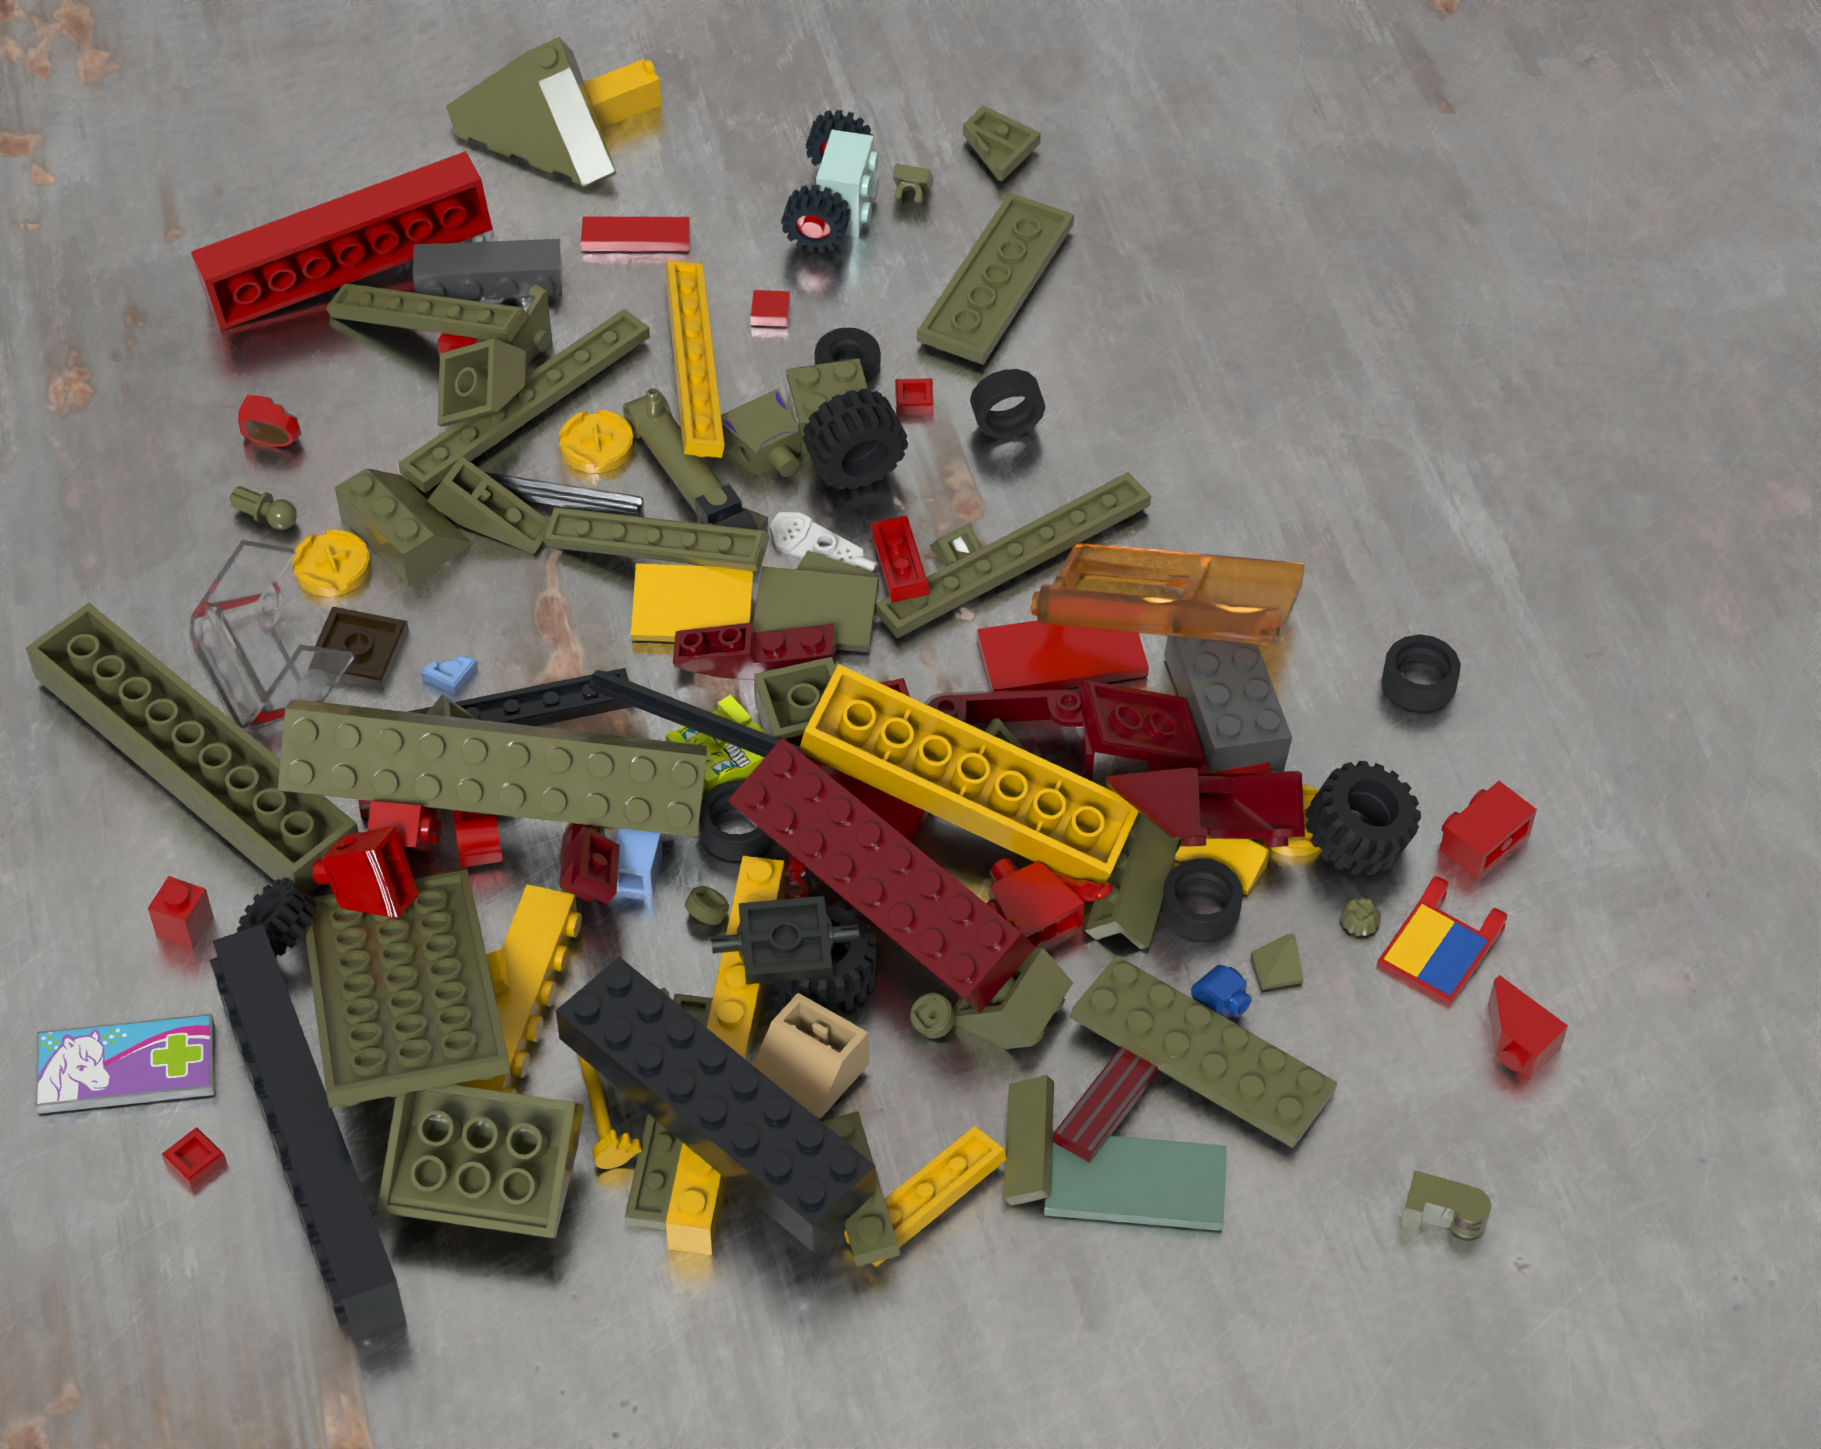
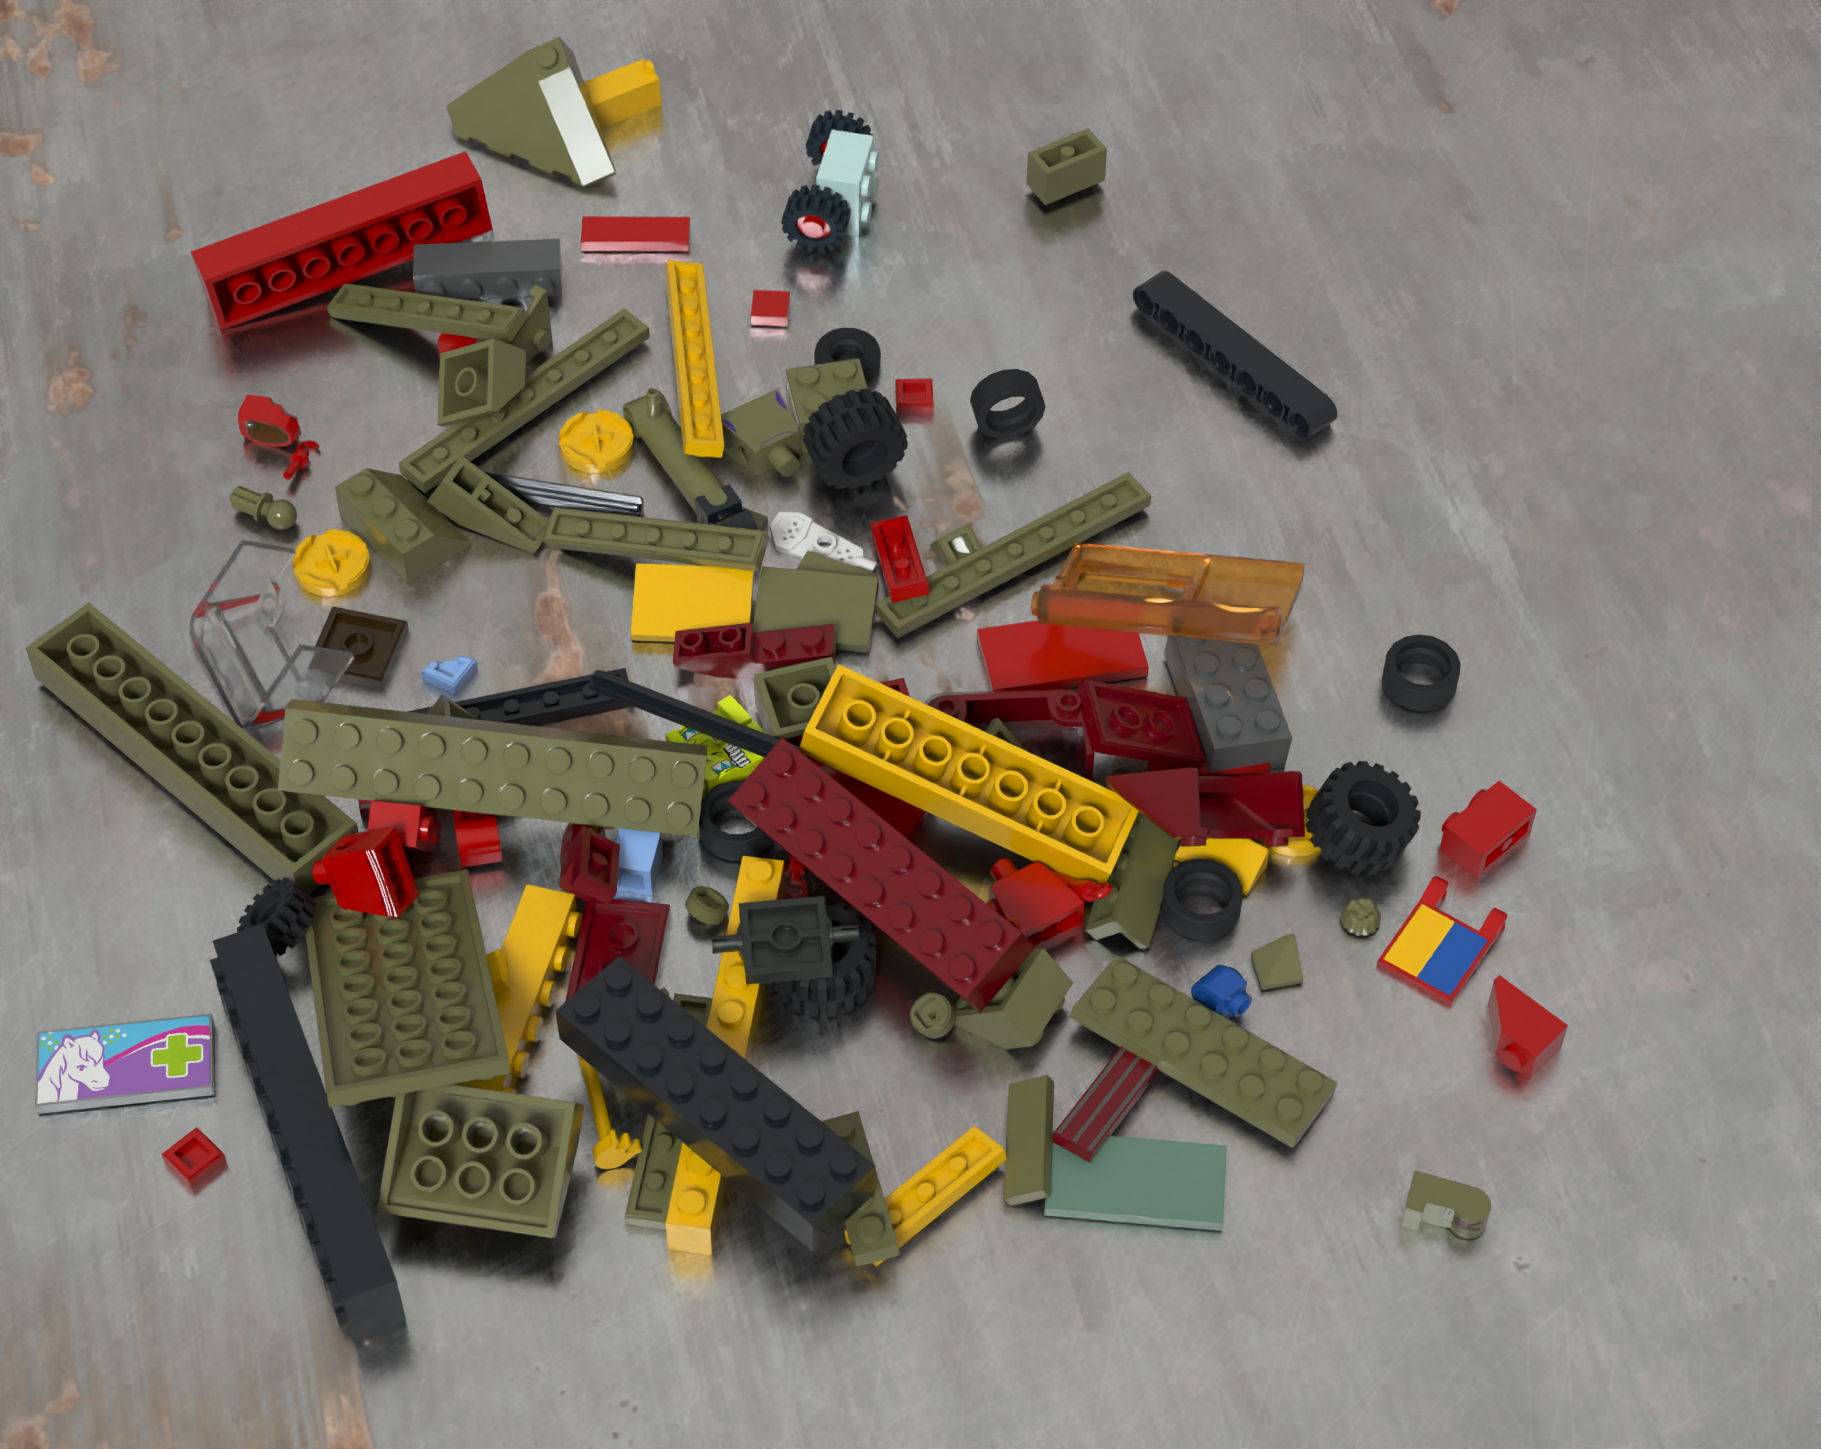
red brick [148,876,214,950] -> none
tan slope [753,993,869,1120] -> none
olive tile [892,163,934,206] -> none
olive plate [917,192,1074,365] -> none
olive wing [963,105,1041,181] -> none
none -> red hand [283,440,320,480]
none -> dark red tile [565,898,671,1002]
none -> olive brick [1026,128,1107,205]
none -> black beam [1133,271,1338,440]

